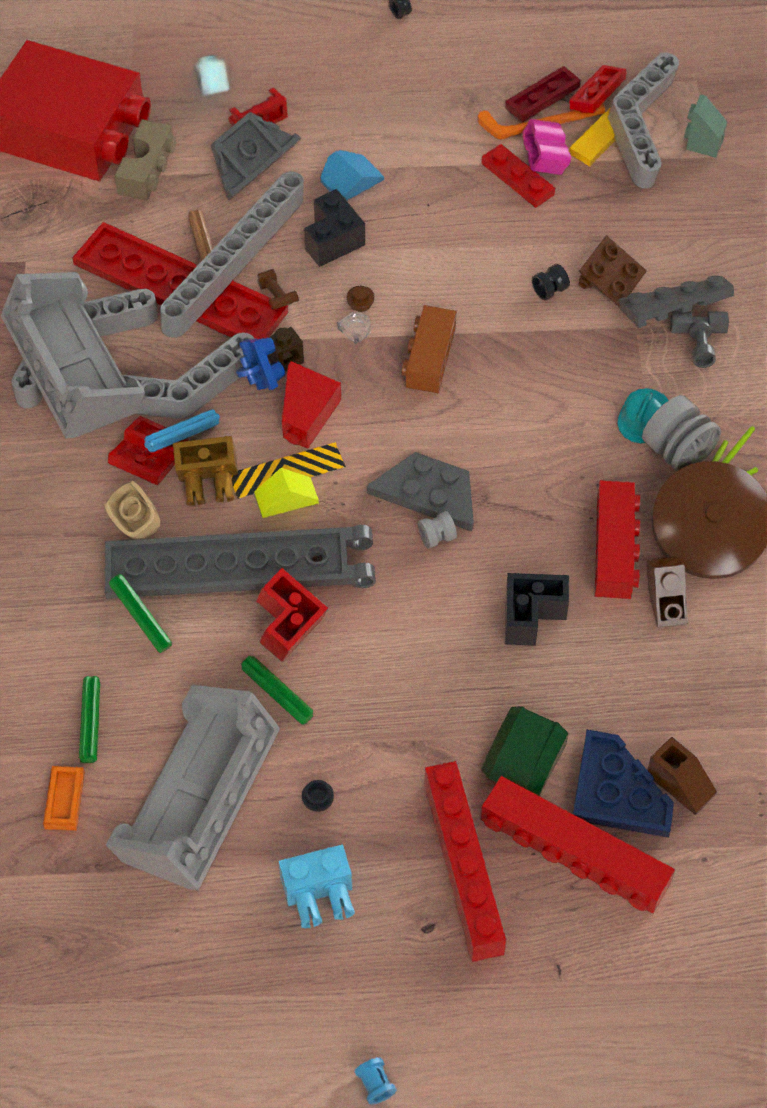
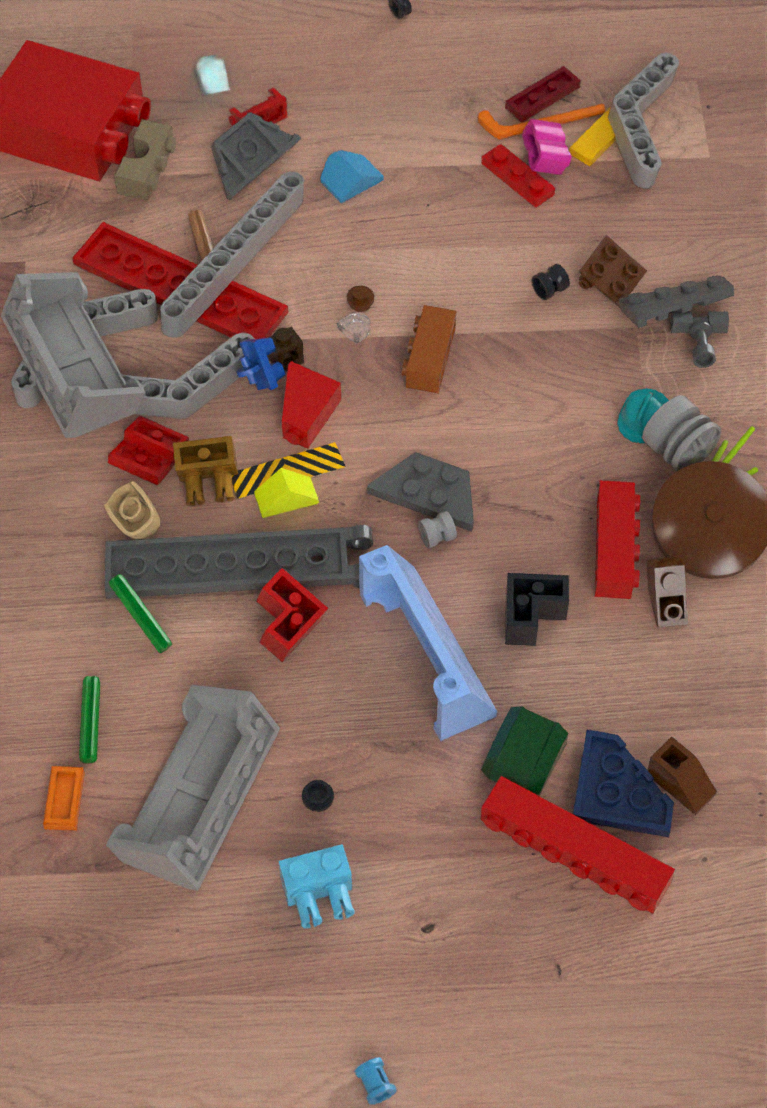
dark azure axle [144,409,220,452] -> none
green axle [241,655,314,725] -> none
reddish brown piece [257,269,299,310] -> none
black brick [304,189,366,267] -> none
red brick [424,761,506,962] -> none
red plate [569,65,626,114] -> none
sand green slope [684,94,727,158] -> none
none -> light blue windscreen [359,545,497,741]

